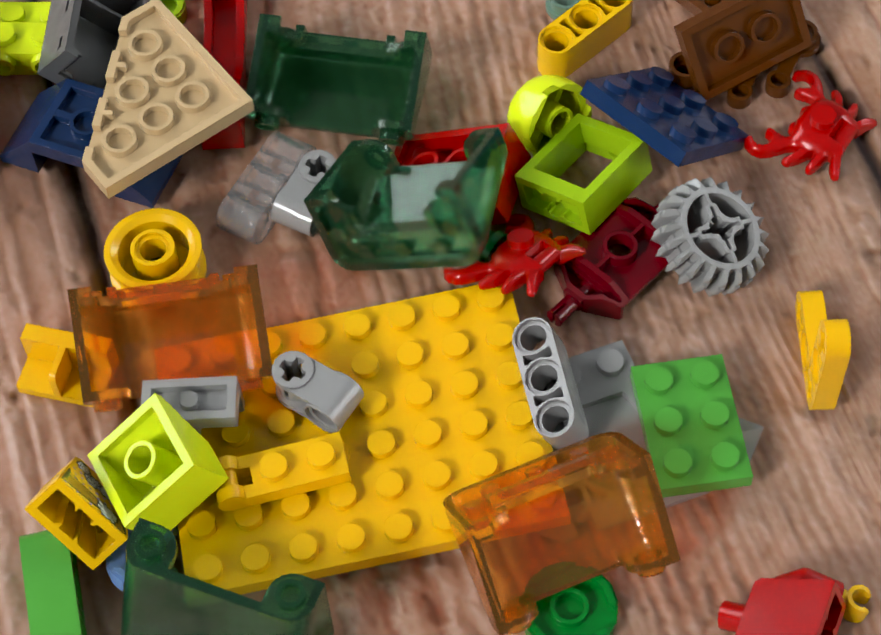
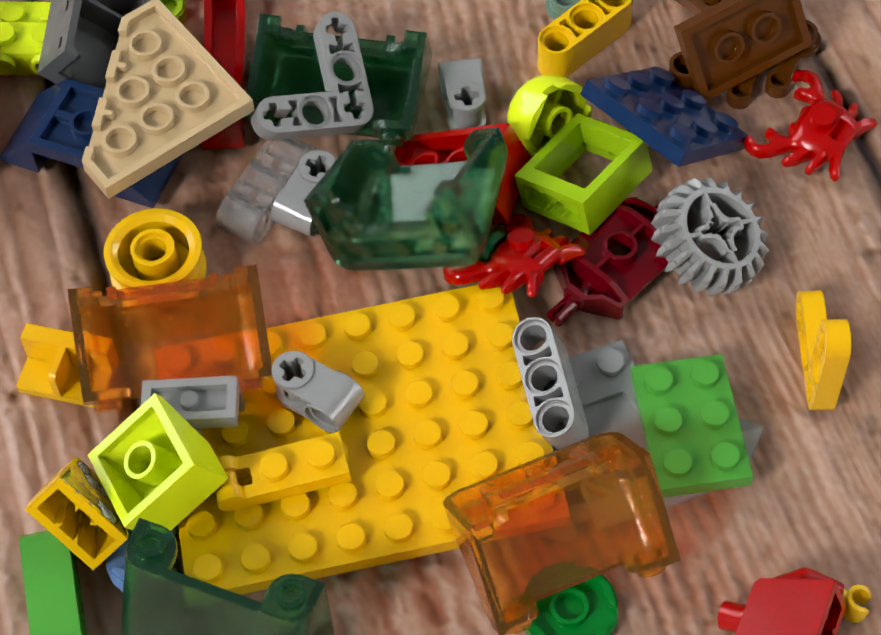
none -> light grey beam [251,11,374,141]
none -> light grey piece [438,58,486,130]

